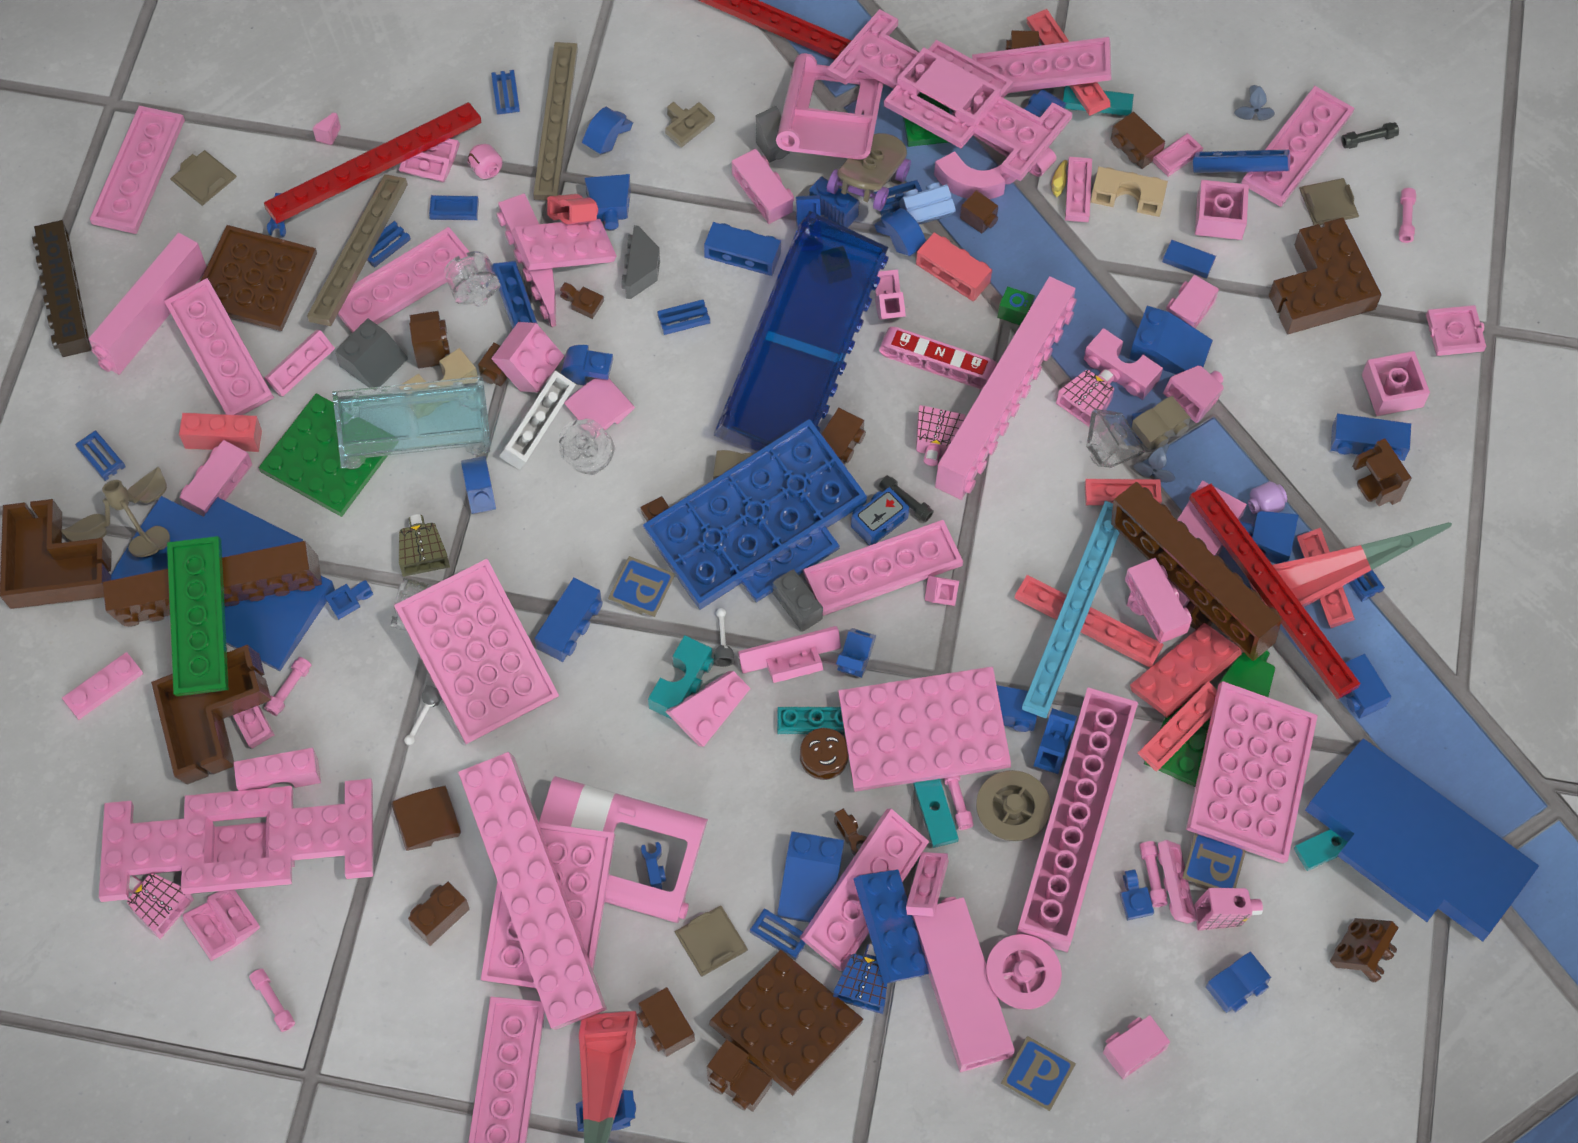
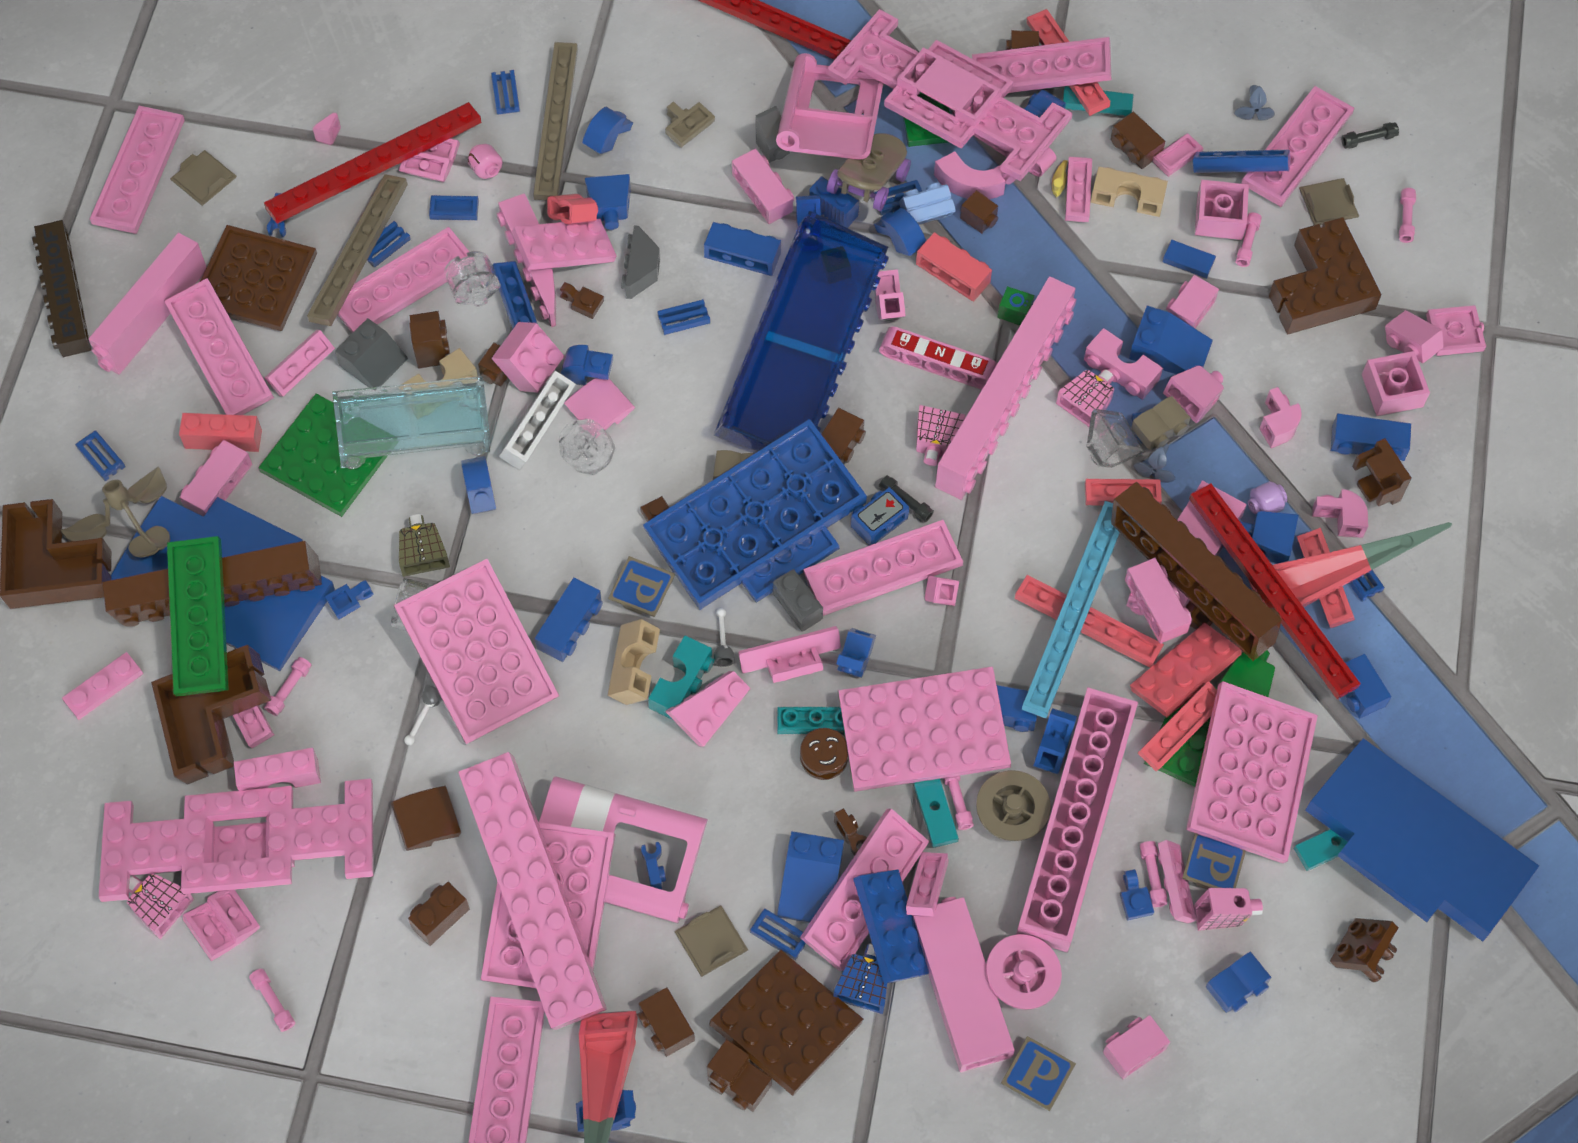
none -> tan arch [608,619,660,705]
none -> bright pink bar [1235,212,1262,267]
none -> bright pink brick [1259,387,1301,448]
none -> bright pink brick [1312,489,1368,538]
none -> bright pink brick [1385,310,1444,363]

